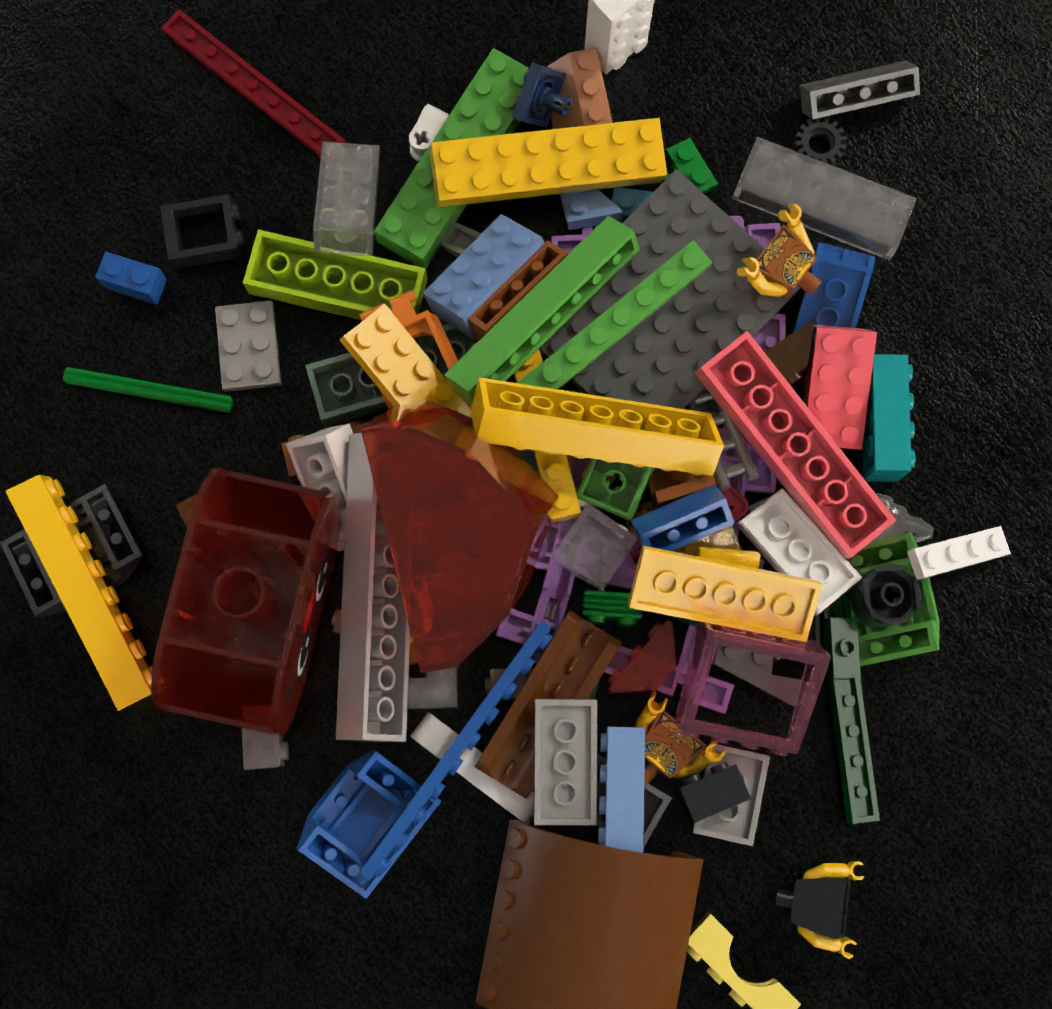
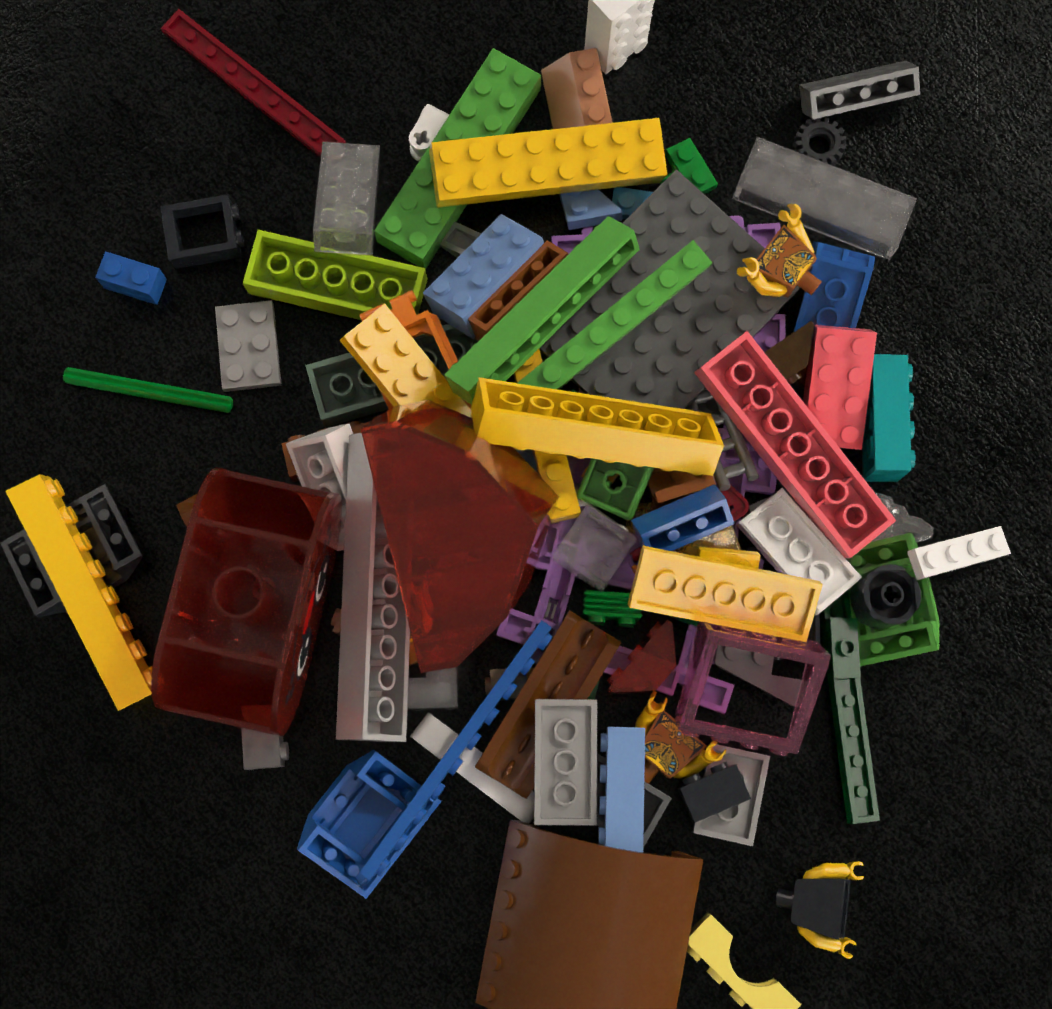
dark blue plate [512,62,573,128] -> none

